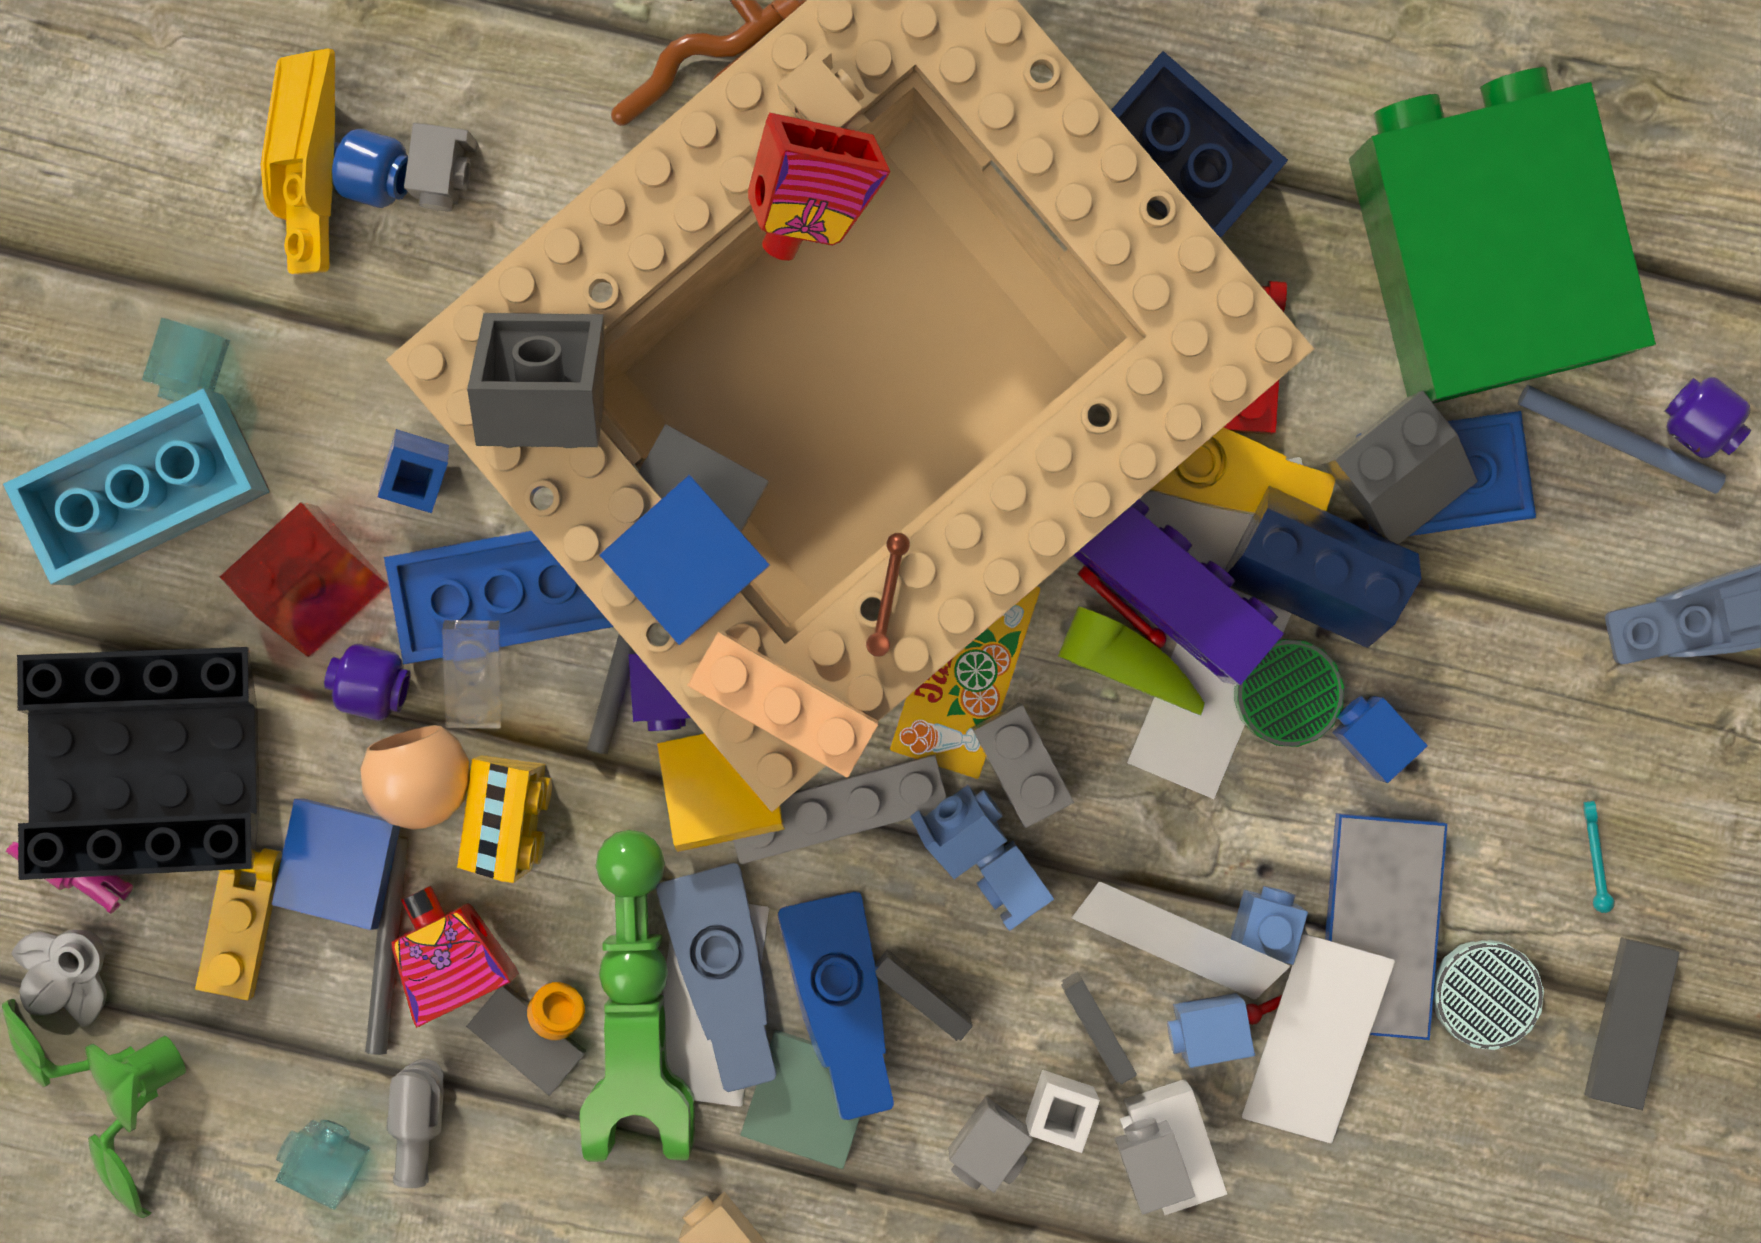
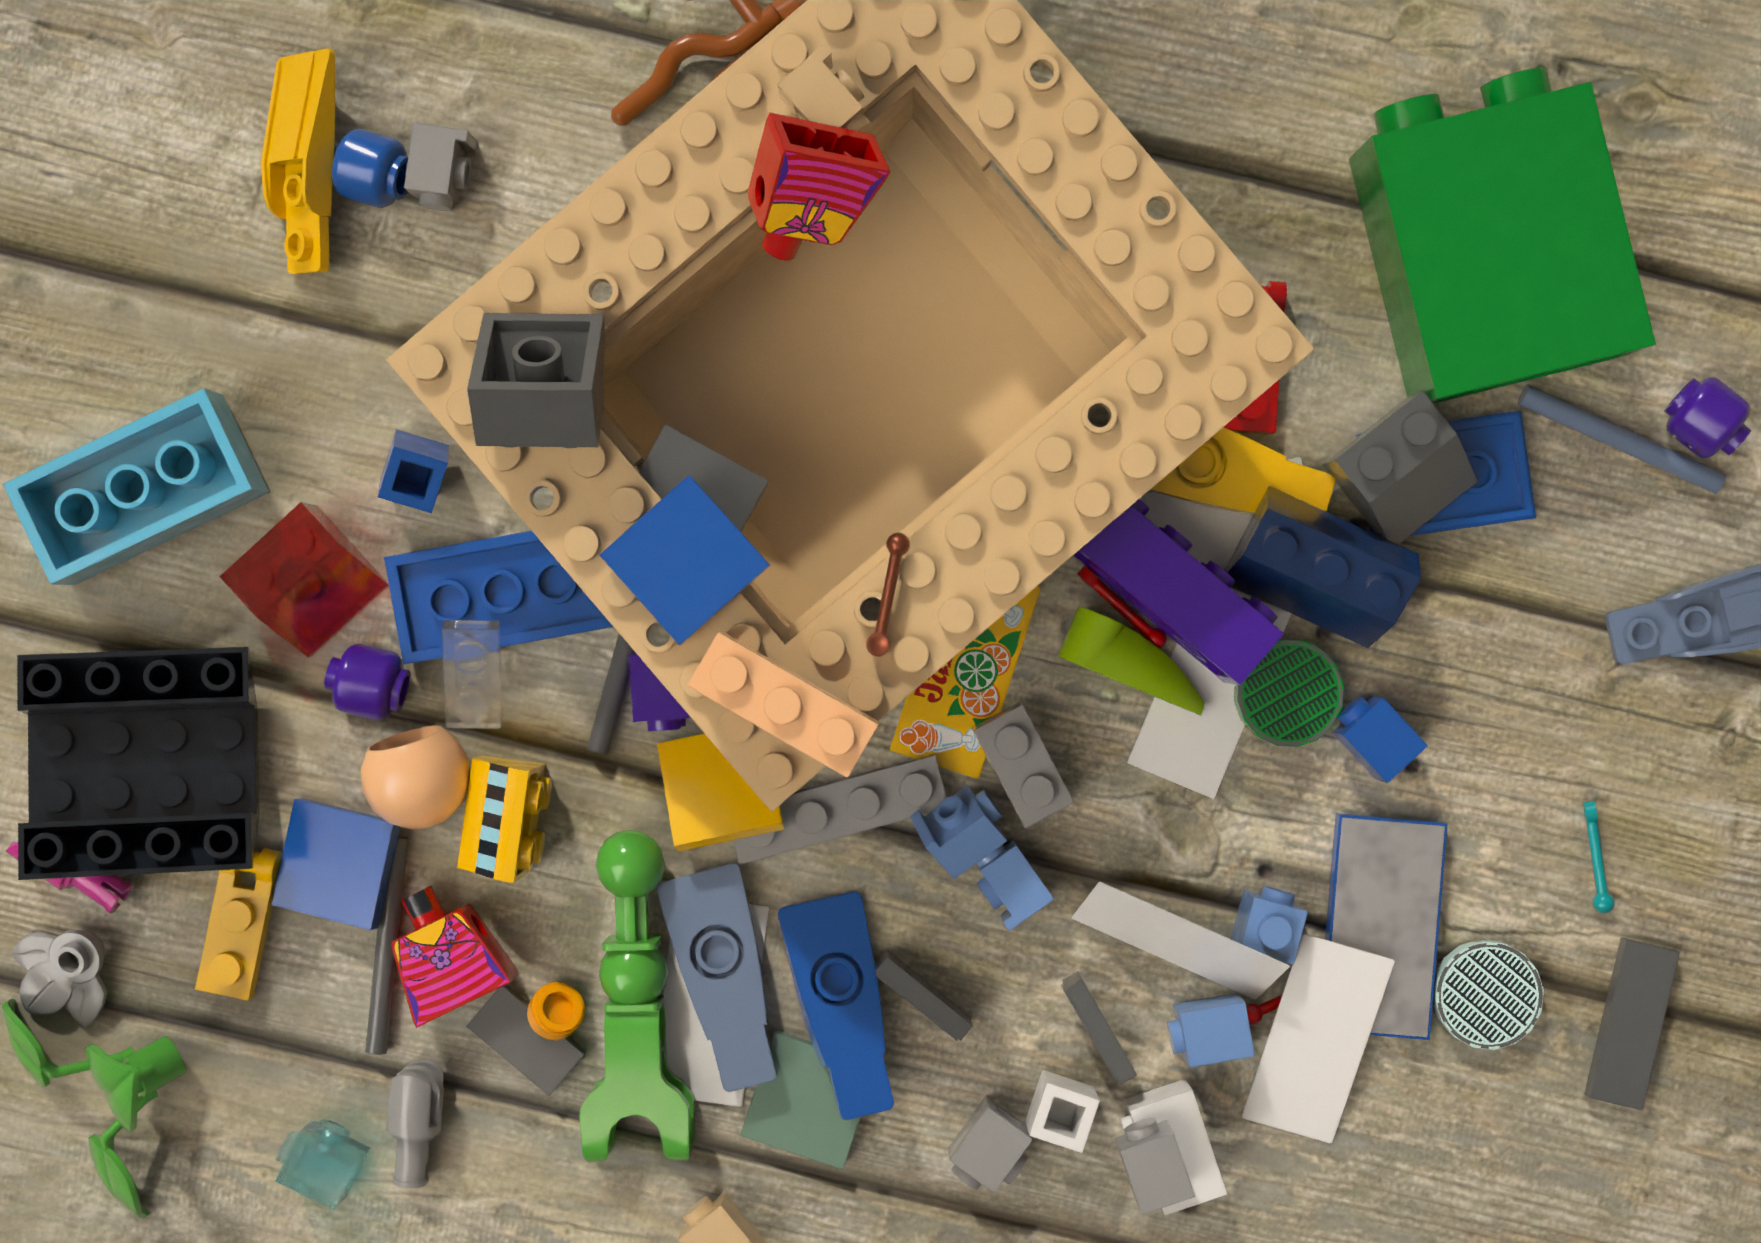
clear light blue brick [142,317,230,402] -> none
dark blue brick [1111,51,1288,238] -> none

